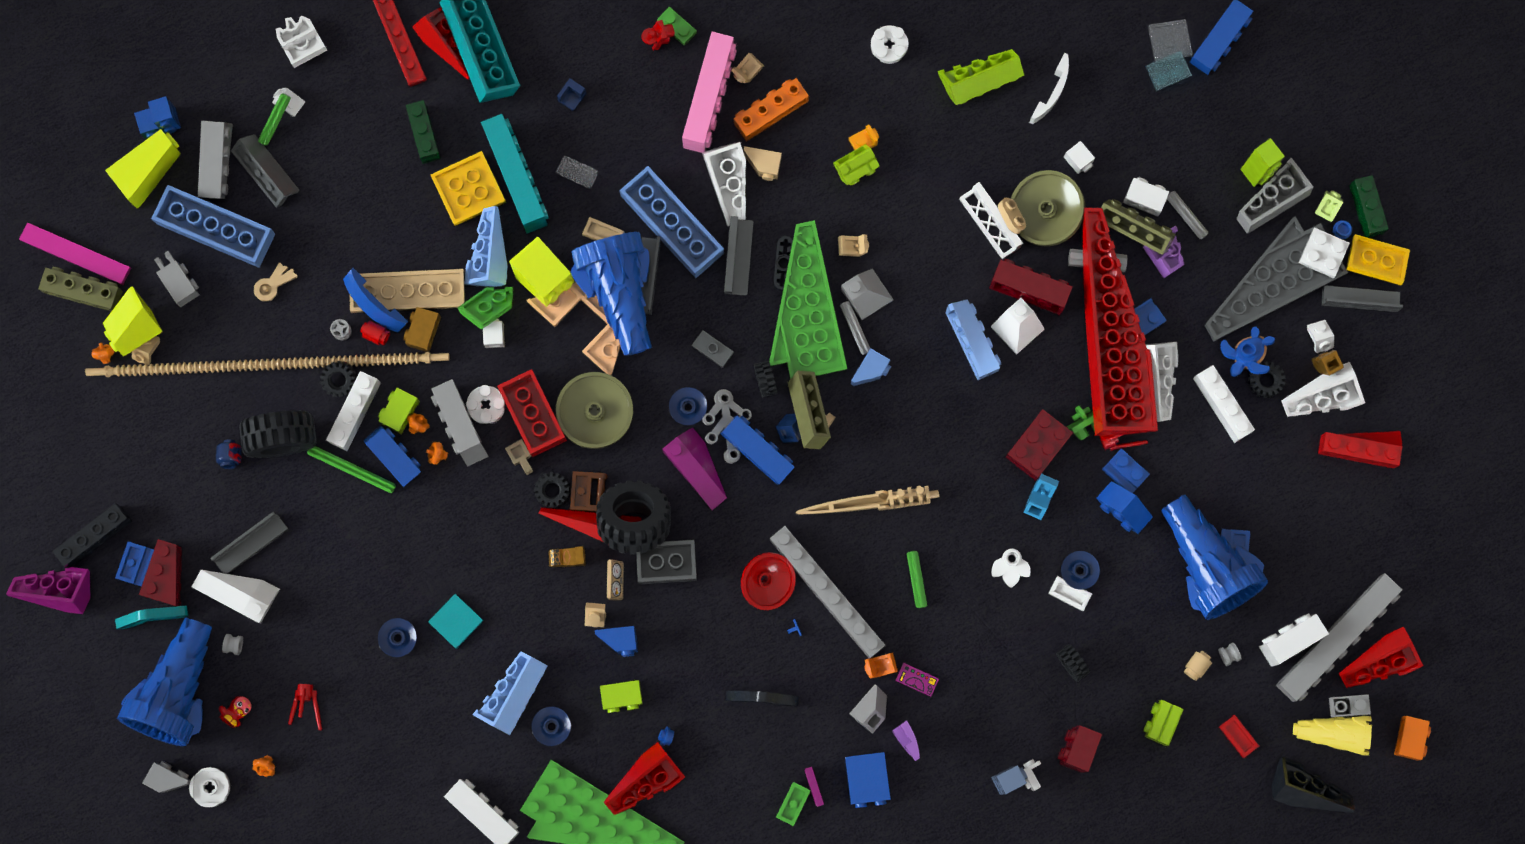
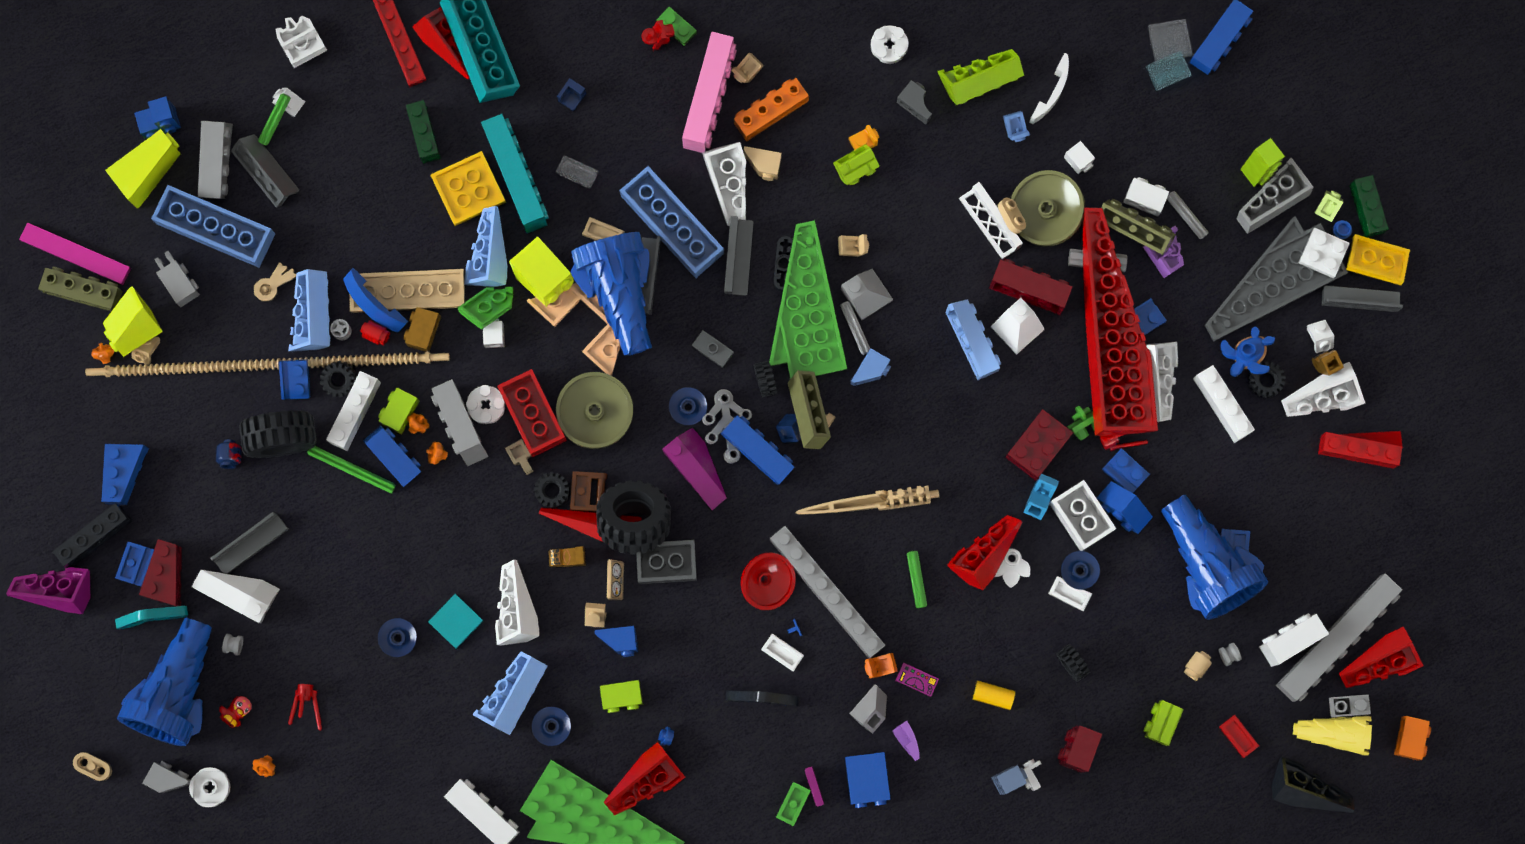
none -> tan plate [73,752,112,781]
none -> blue wedge [101,444,149,505]
none -> blue plate [279,359,311,400]
none -> light blue wedge [289,269,330,351]
none -> white wedge [495,560,539,646]
none -> white tile [761,634,804,671]
none -> dark grey arch [896,80,932,124]
none -> red wedge [947,515,1023,590]
none -> yellow brick [972,681,1015,710]
none -> medium blue bracket [1003,111,1030,142]
none -> white brick [1049,480,1116,551]

